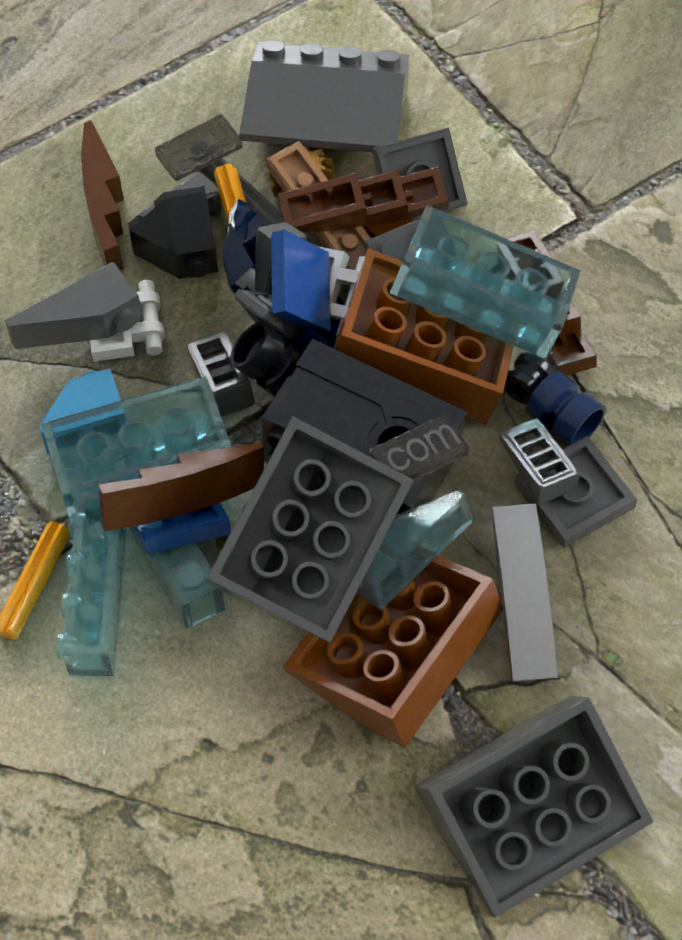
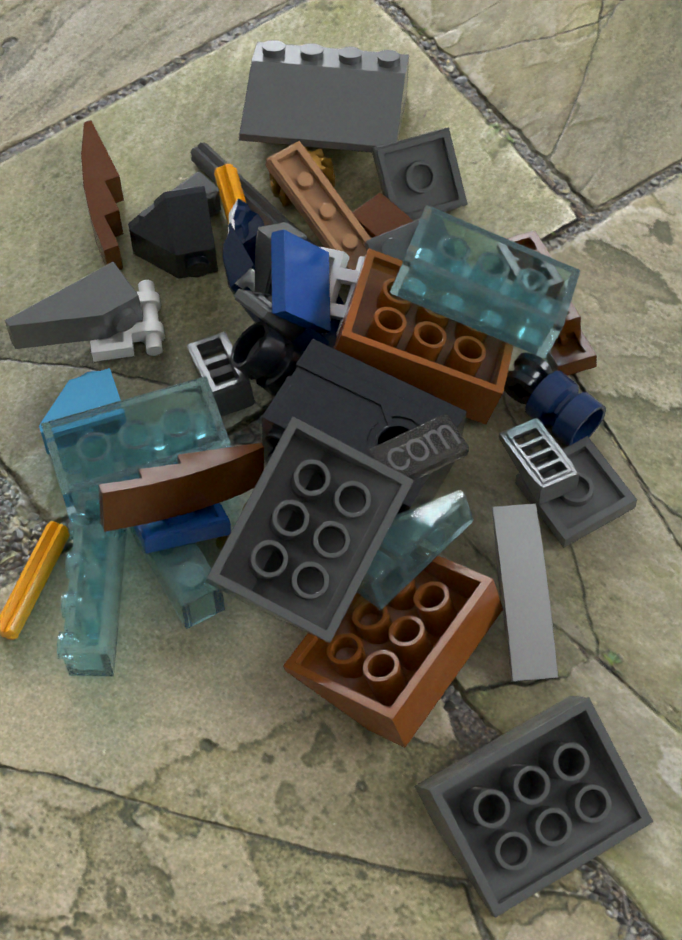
clear smoke tile [155,114,243,182] -> none
reddish brown slope [278,167,449,232] -> none

